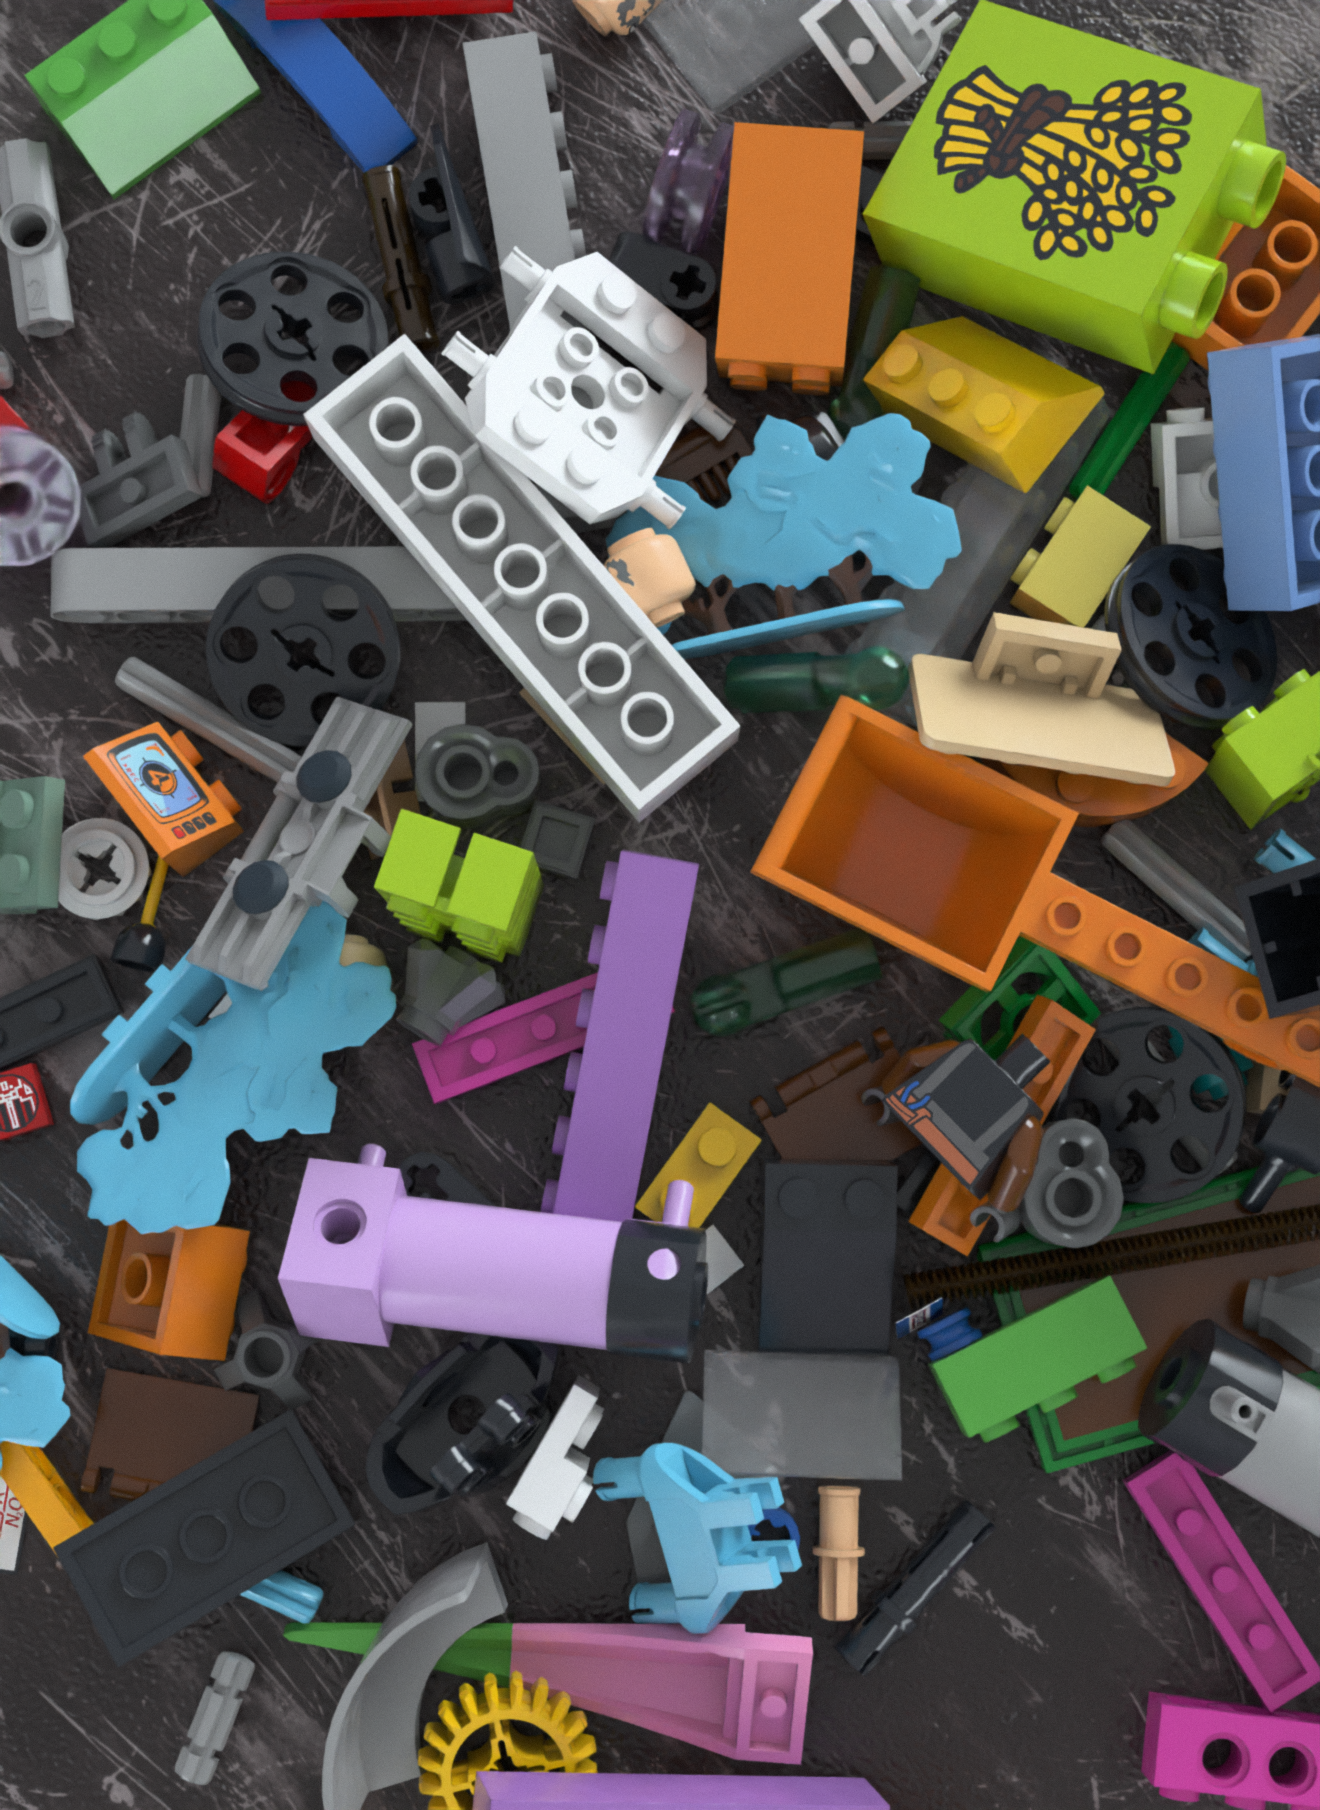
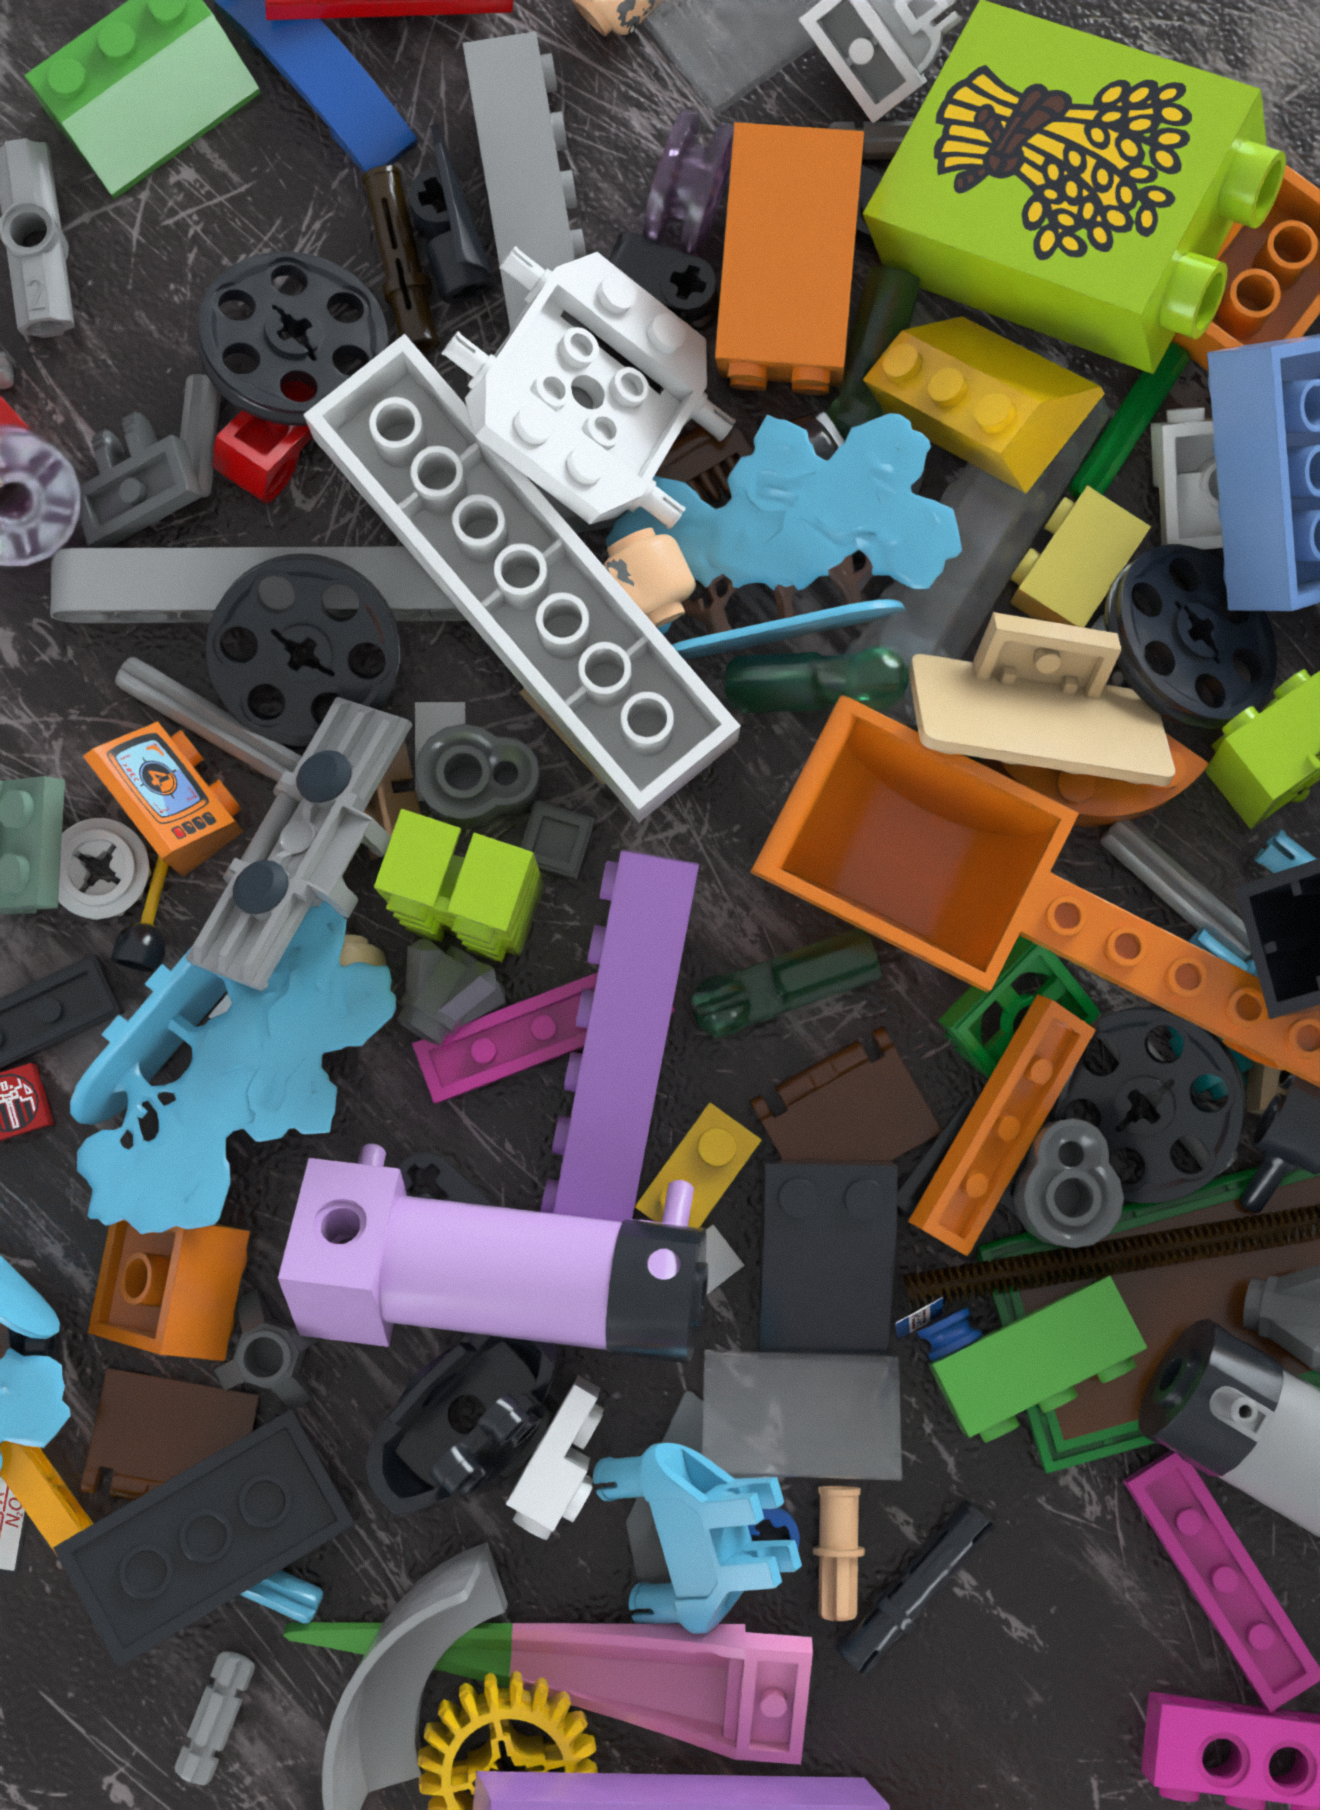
torso [861,1033,1050,1242] -> none

